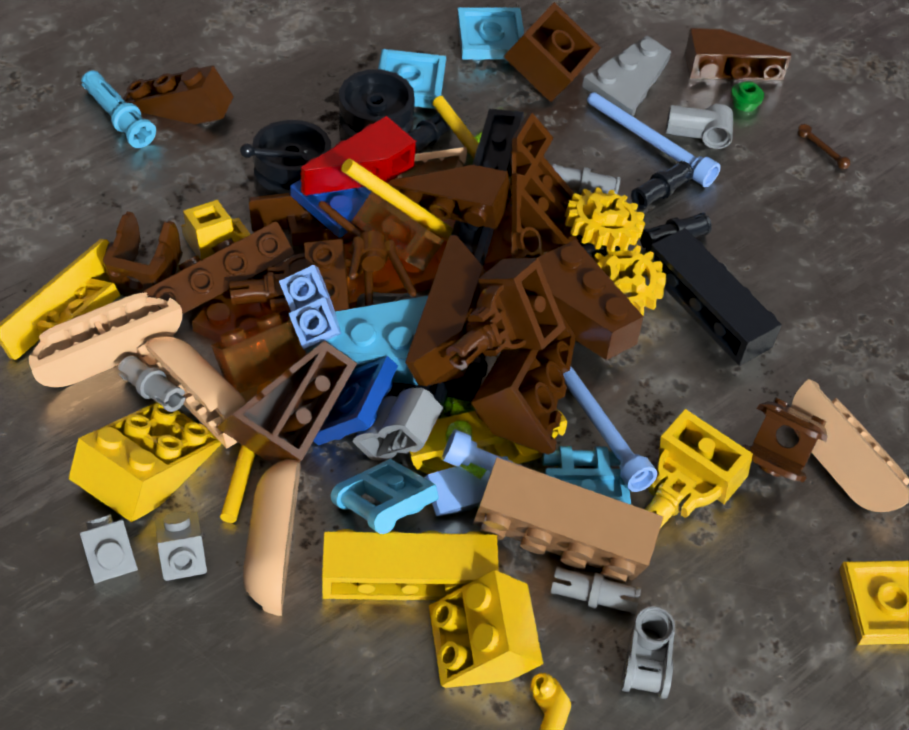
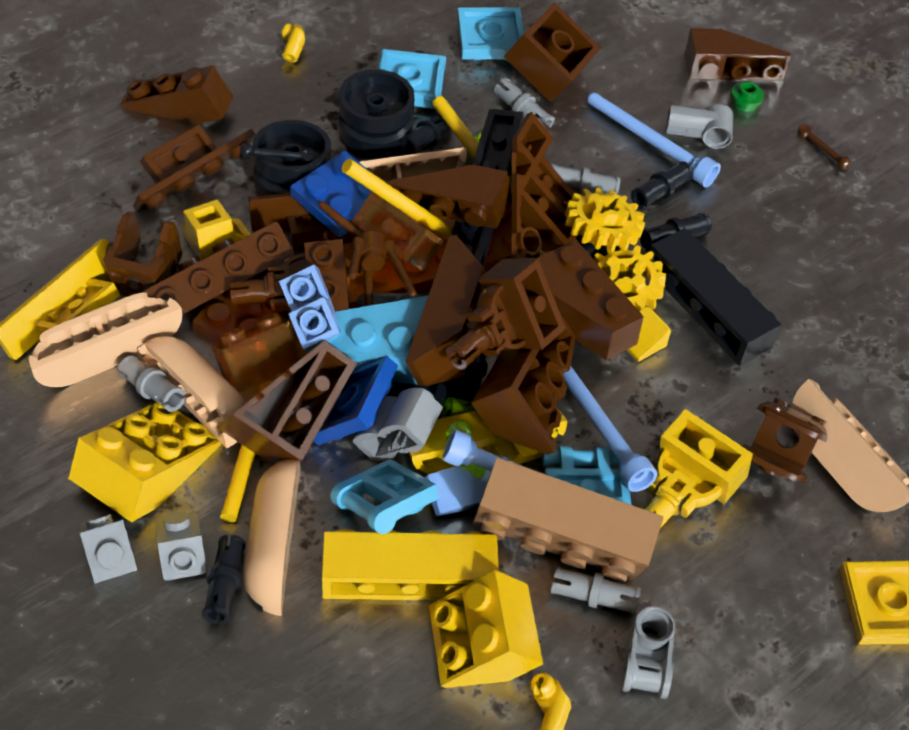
medium azure pin [81,70,156,148] -> none
red slope [301,116,416,196] -> none
light grey wing [582,36,671,116] -> none
none -> reddish brown bracket [133,124,256,213]
none -> black pin [202,535,246,624]
none -> yellow arm [281,23,305,63]
none -> light grey pin [494,77,554,131]
none -> yellow slope [626,306,671,362]

